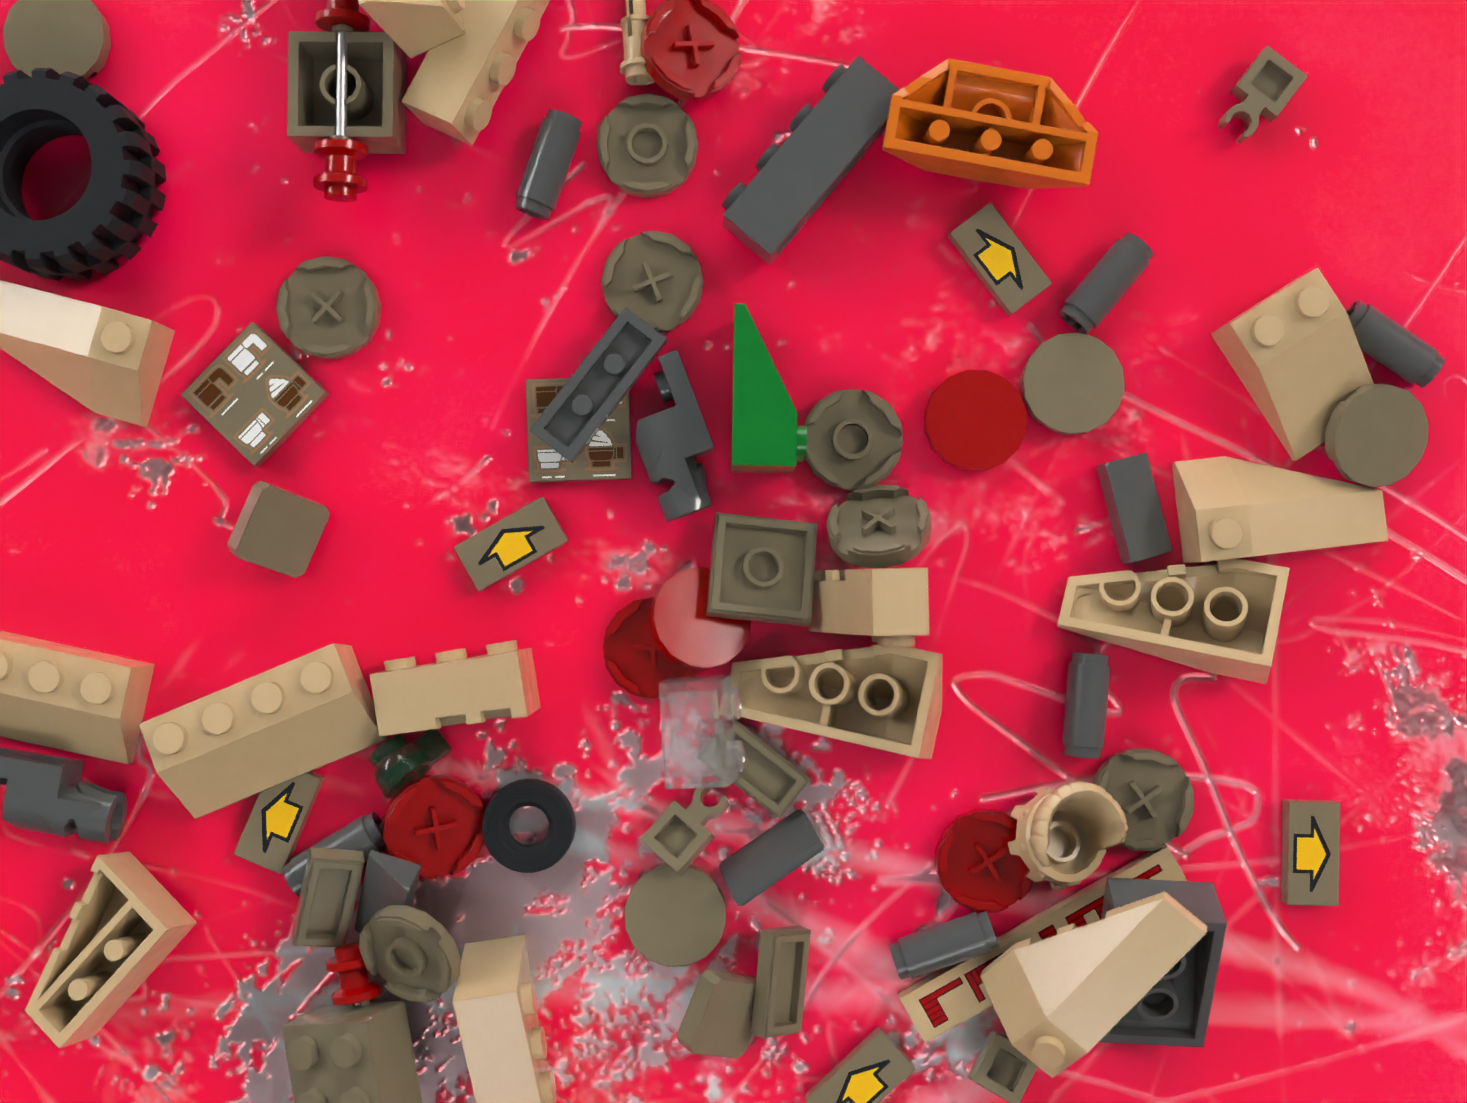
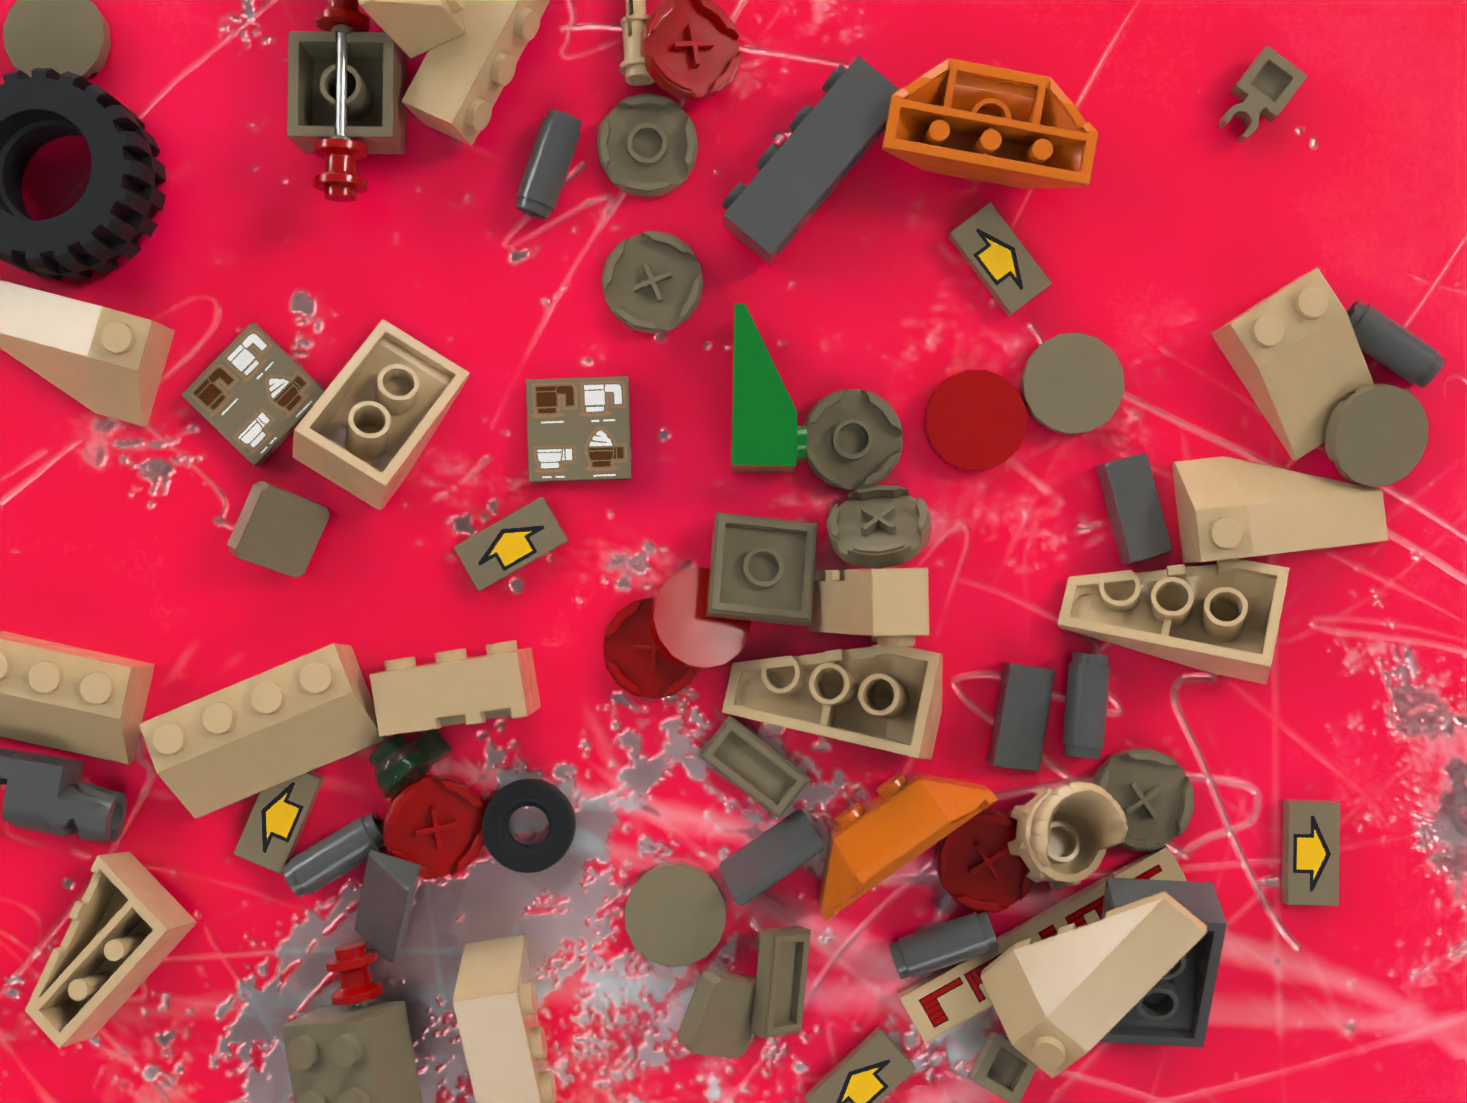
dark tan tile [276,256,382,360] -> none
dark tan tile [291,847,365,947] -> none
dark tan tile [359,905,461,1002] -> none
dark grey plate [530,307,667,464] -> none
dark grey plate [635,350,715,522] -> none
dark tan plate [640,781,729,876] -> none
clear brick [659,675,745,789] -> none
dark grey piece [1059,233,1154,335] -> none
none -> tan slope [292,319,470,511]
none -> orange wedge [818,772,998,921]
none -> dark grey slope [987,662,1055,771]

